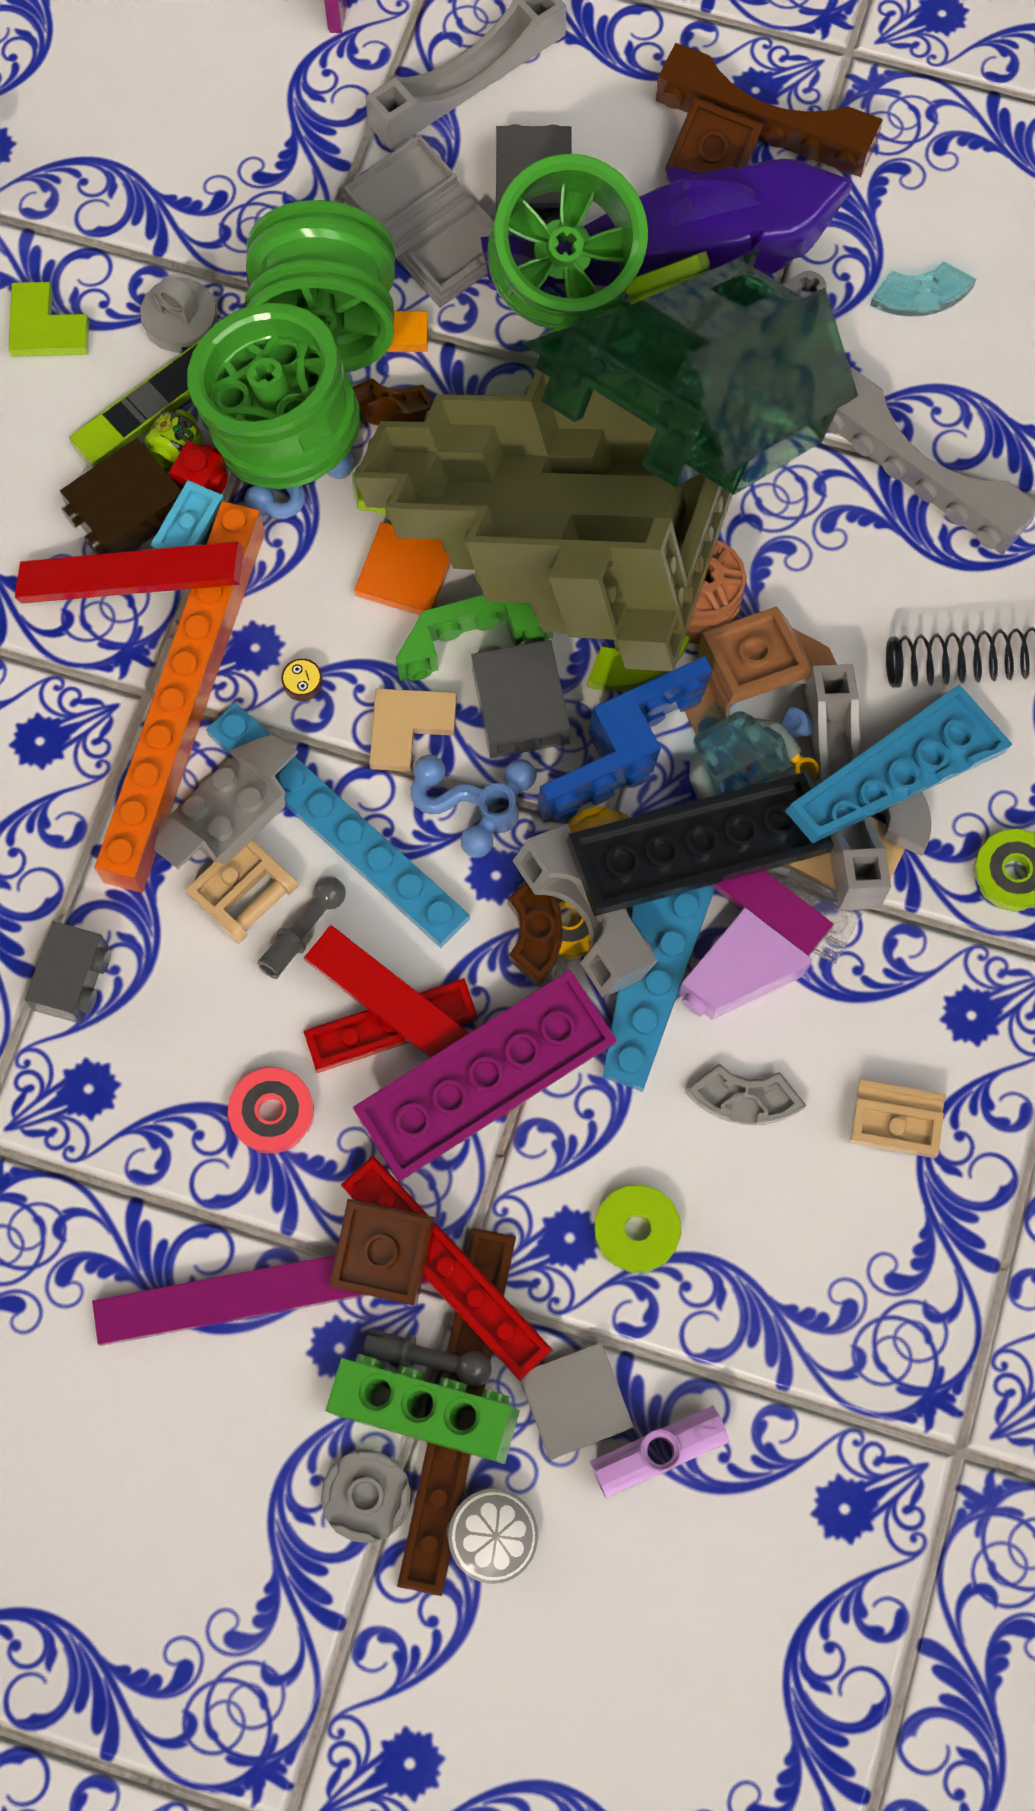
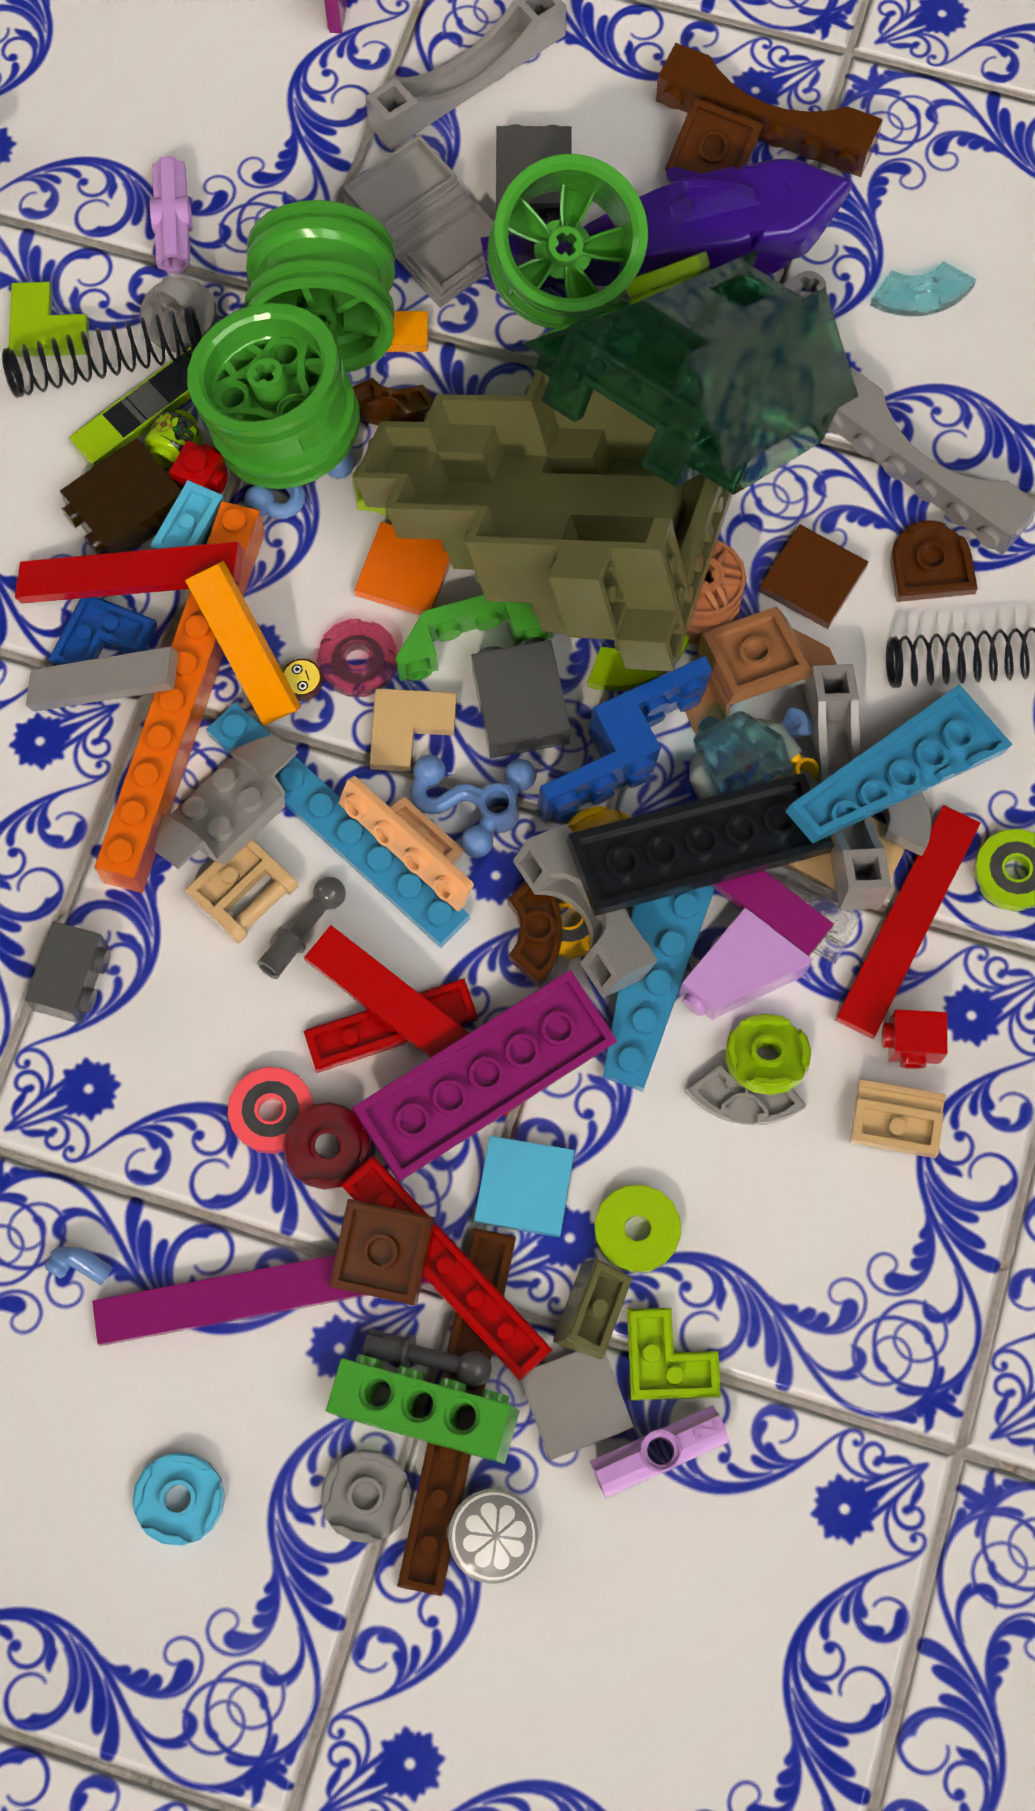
none -> black piece [1,306,202,398]
none -> light grey tile [26,646,178,712]
none -> medium blue arm [45,1247,113,1285]
none -> blue tile [48,597,158,666]
none -> medium azure tile [132,1452,225,1546]
none -> lavender piece [150,156,193,274]
none -> light orange tile [185,560,301,726]
none -> dark red tile [283,1102,371,1190]
none -> clear pink tile [317,619,398,697]
none -> light nougat bracket [338,776,474,912]
none -> medium azure tile [474,1136,575,1238]
none -> olive slope [553,1258,632,1359]
none -> lime tile [627,1308,721,1401]
none -> lime tile [724,1013,811,1095]
none -> reddish brown tile [759,524,869,629]
none -> red tile [835,805,981,1039]
none -> red brick [881,1009,948,1069]
none -> reddish brown tile [890,520,978,602]

